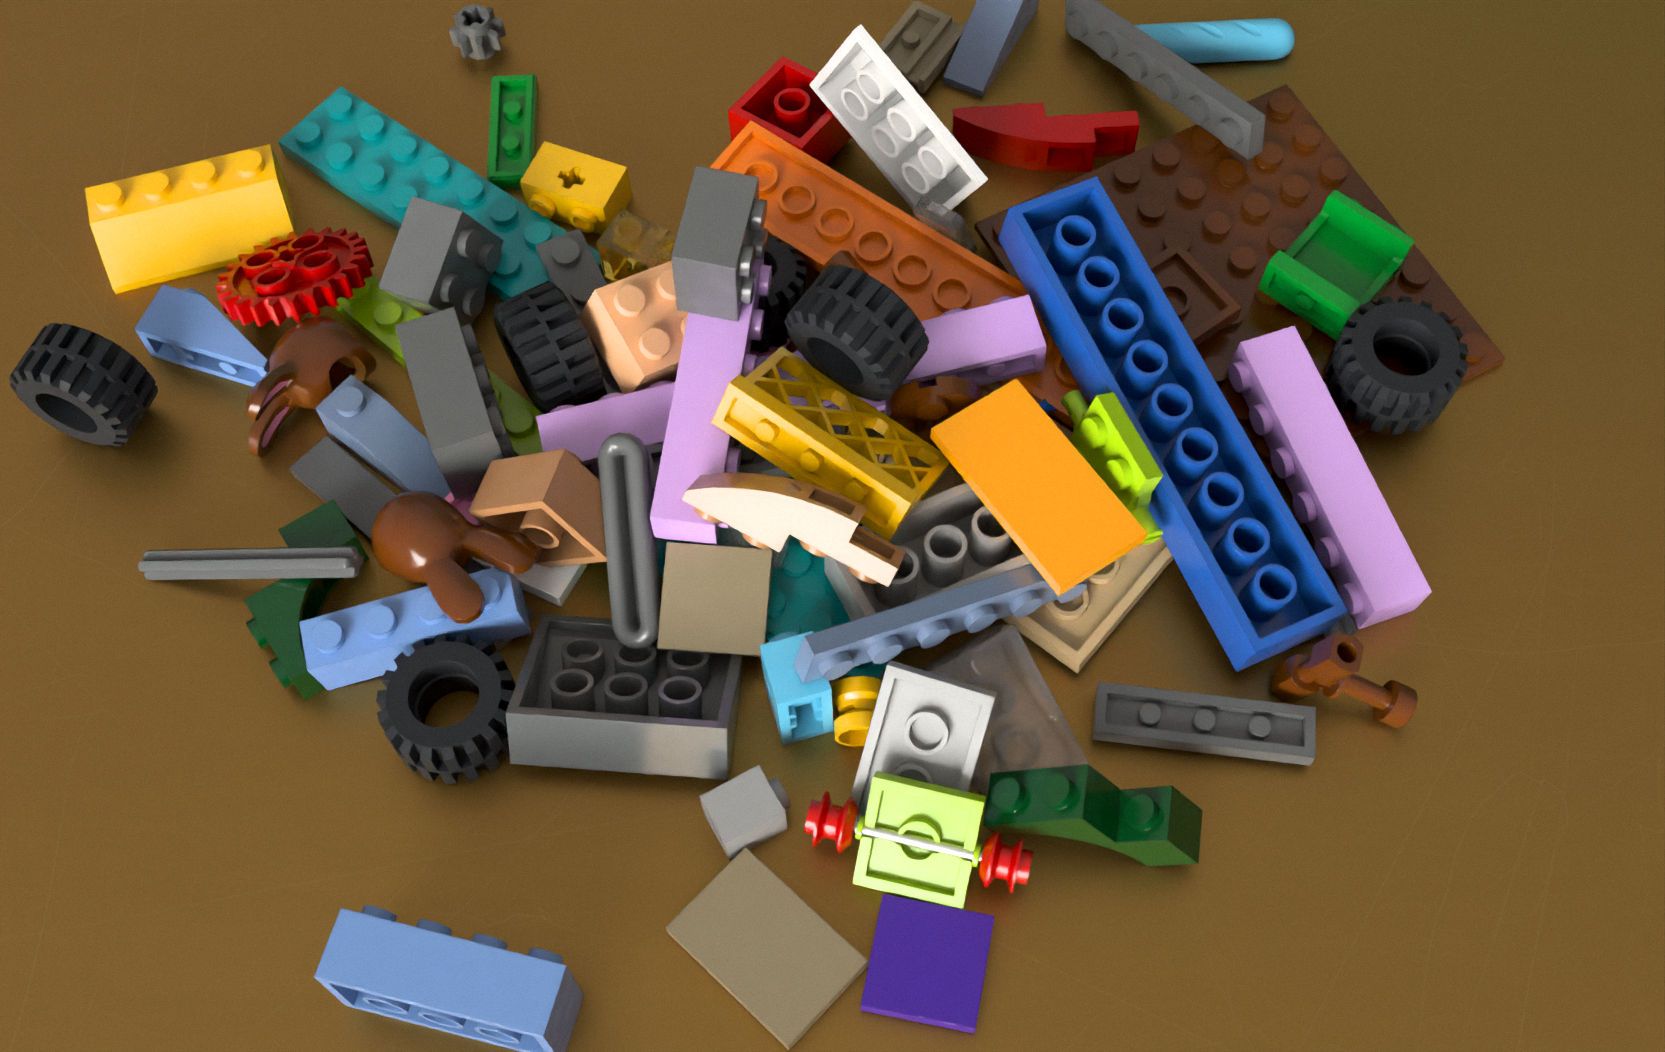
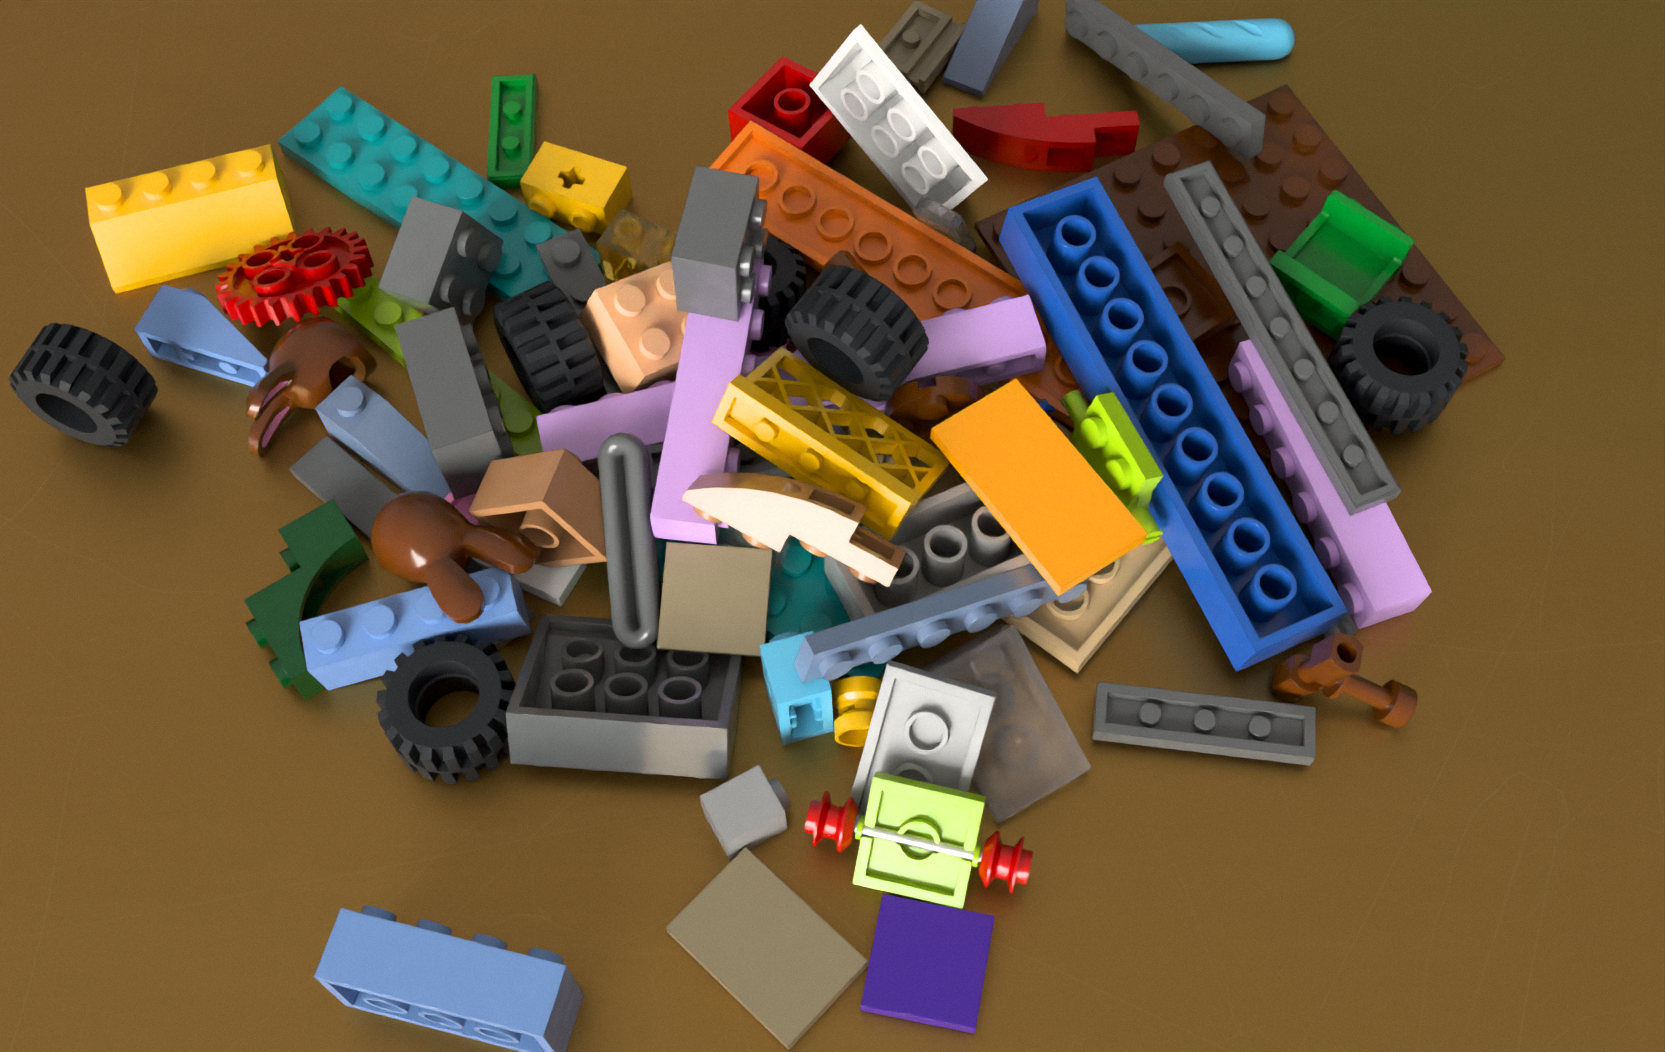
axle [138,546,364,580] -> none
dark grey gear [448,4,506,60] -> none
dark green arch [983,764,1203,866] -> none
none -> dark grey tile [1163,160,1401,516]

